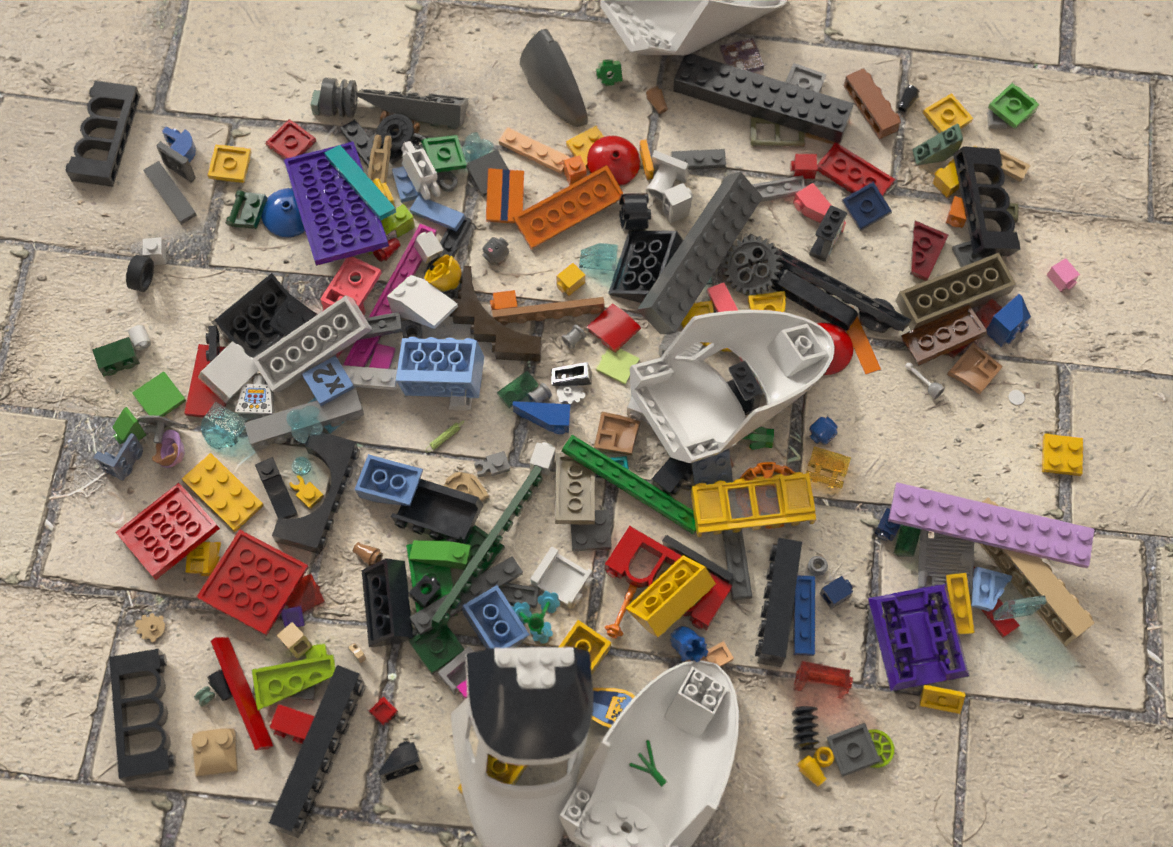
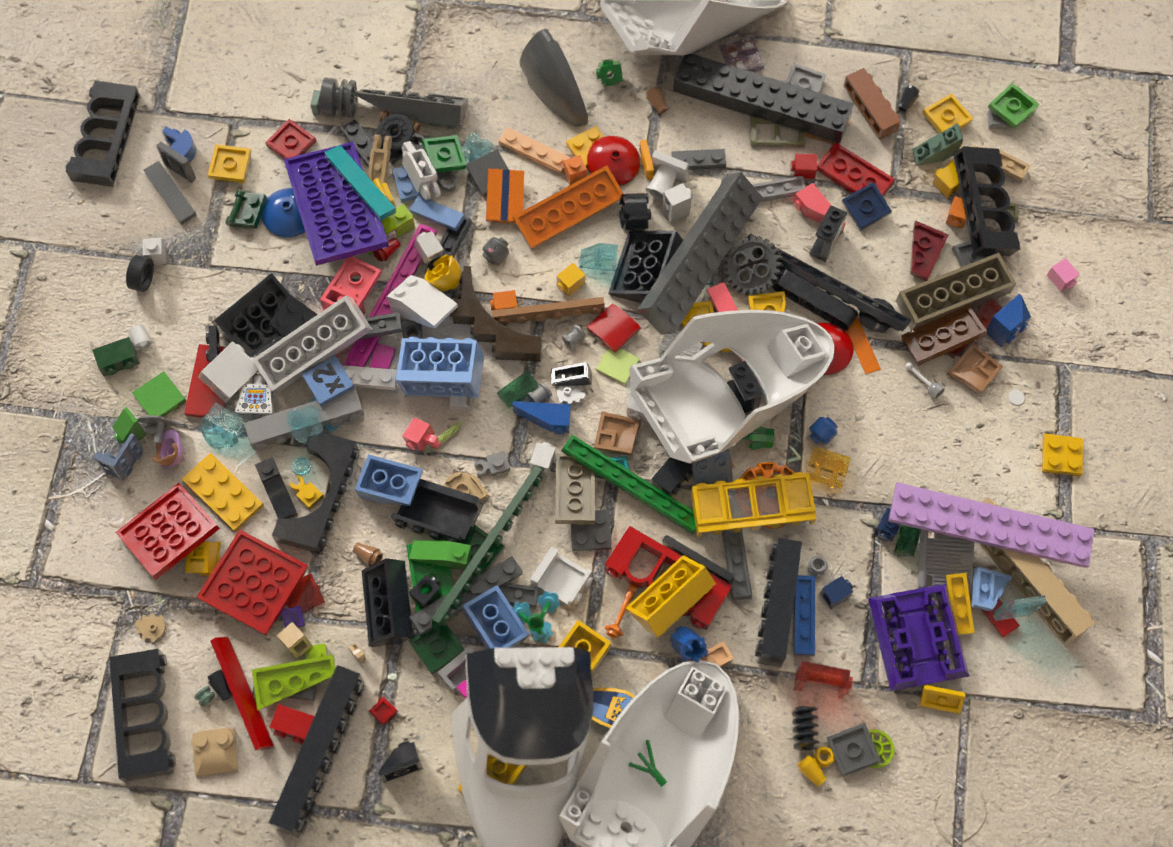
none -> coral brick [402,418,441,452]

